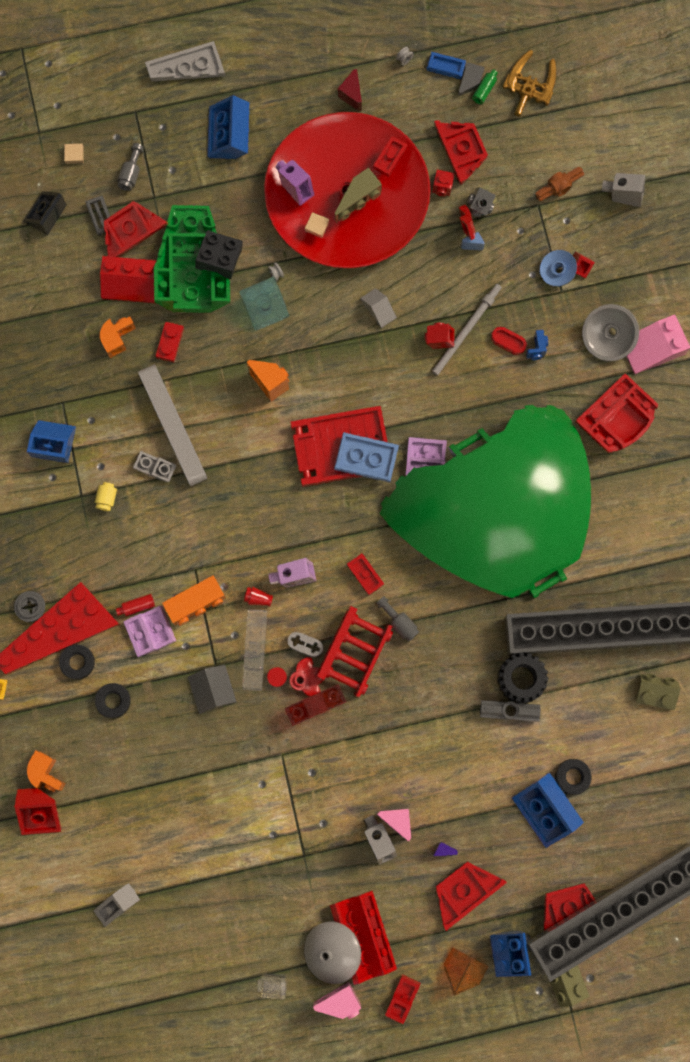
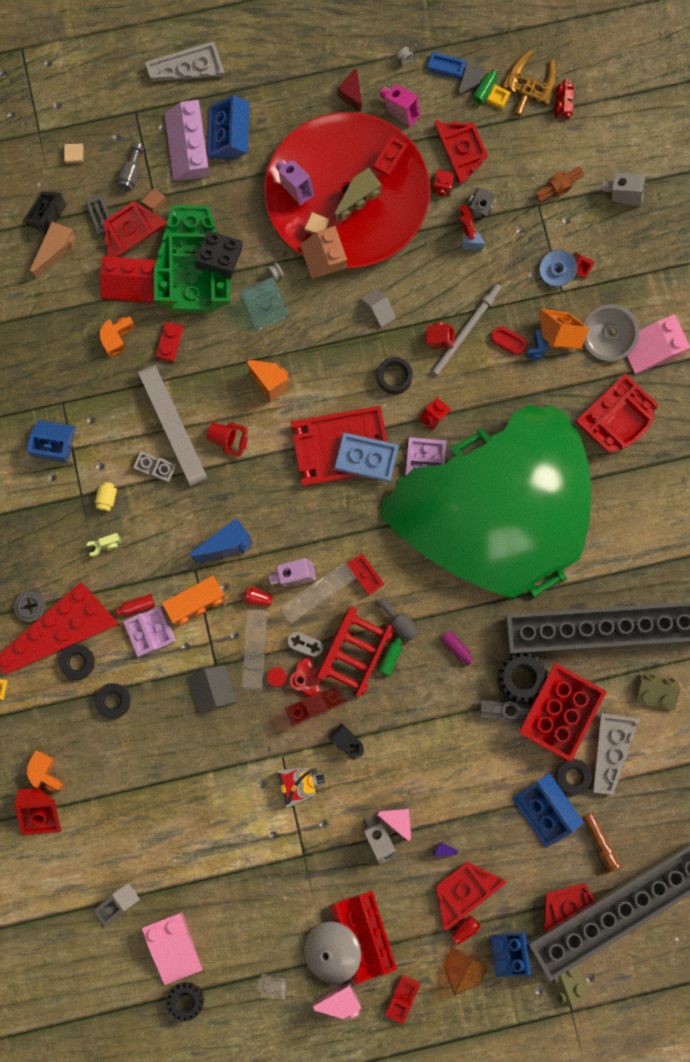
none -> medium nougat slope [30,222,76,278]
none -> yellowish green plate [86,533,122,557]
none -> nougat slope [141,189,167,214]
none -> bright pink slope [142,912,203,985]
none -> lavender slope [165,100,210,181]
none -> black tyre [166,982,204,1022]
none -> blue slope [189,518,252,563]
none -> red piece [207,422,248,457]
none -> torso [277,768,326,808]
none -> clear slope [280,562,356,624]
none -> nougat slope [300,226,347,279]
none -> black piece [327,723,364,759]
none -> black tyre [377,357,413,395]
none -> green cylinder [377,637,403,676]
none -> dark pink torso [379,85,421,128]
none -> red bracket [419,397,451,431]
none -> magenta cylinder [440,630,474,665]
none -> red cone [451,915,481,945]
none -> yellow tile [486,85,511,110]
none -> red slope [518,663,607,762]
none -> orange slope [539,309,590,350]
none -> red hinge [554,78,574,119]
none -> dark orange pin [582,812,622,874]
none -> light grey wing [592,713,641,795]

